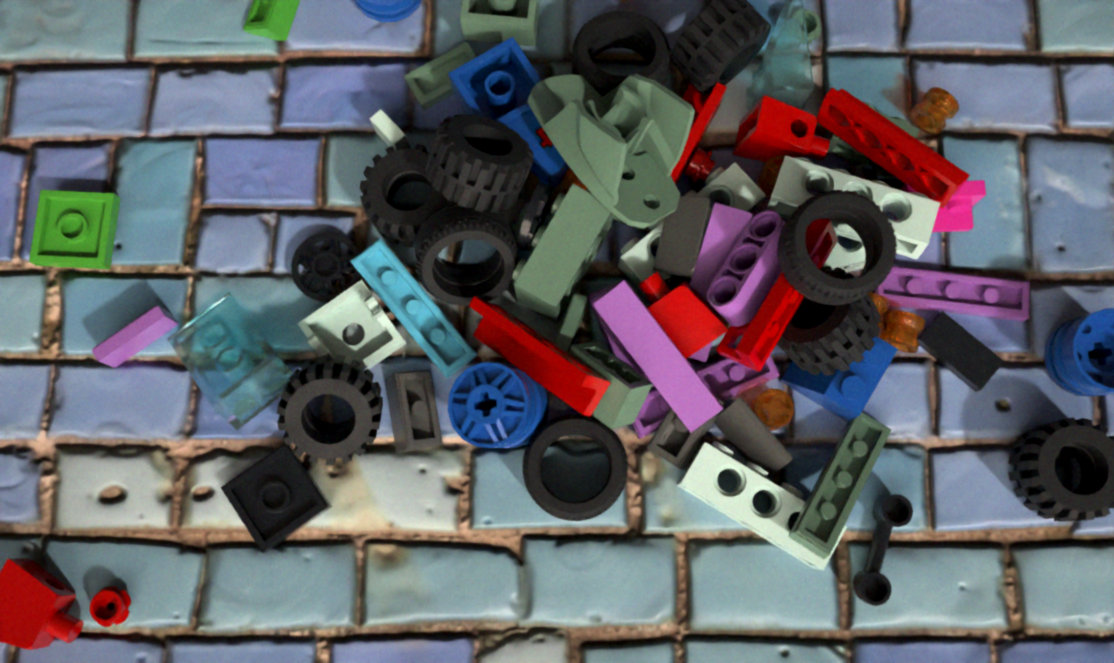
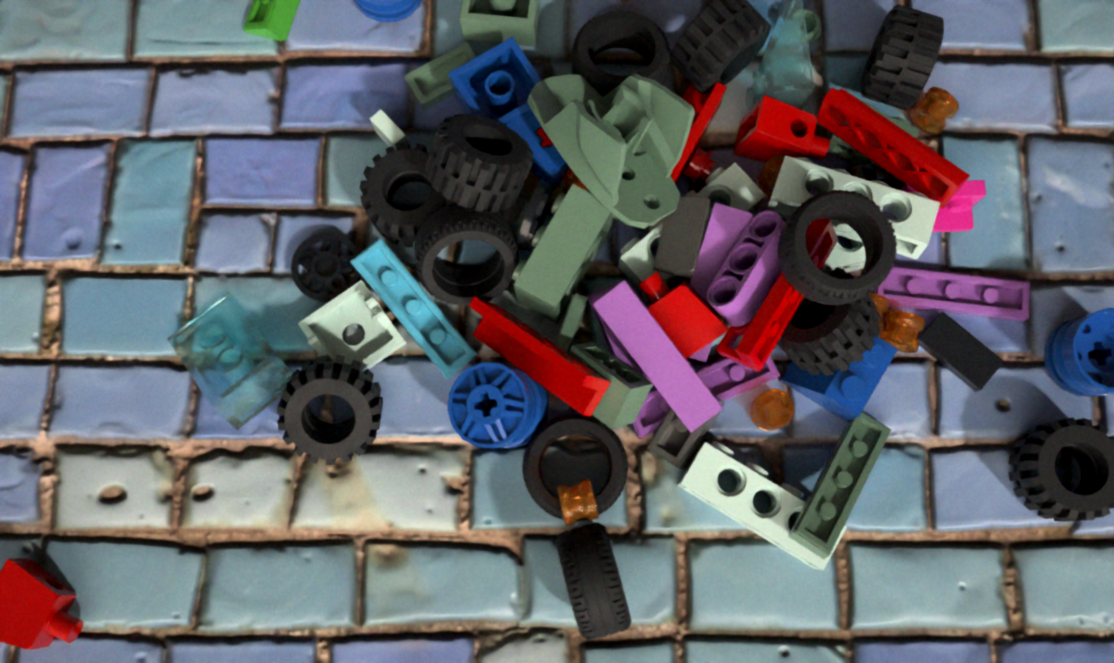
bright green plate [29,190,121,269] -> none
red plate [89,586,131,627] -> none
medium lavender tile [91,305,179,368] -> none
black tile [221,443,332,553] -> none
dark grey slope [385,370,443,453] -> none
dark grey slope [714,398,793,478] -> none
black bar [853,494,913,606] -> none
none -> clear orange wheel [556,478,599,526]
none -> black tyre [556,523,632,640]
none -> black tyre [861,4,944,110]

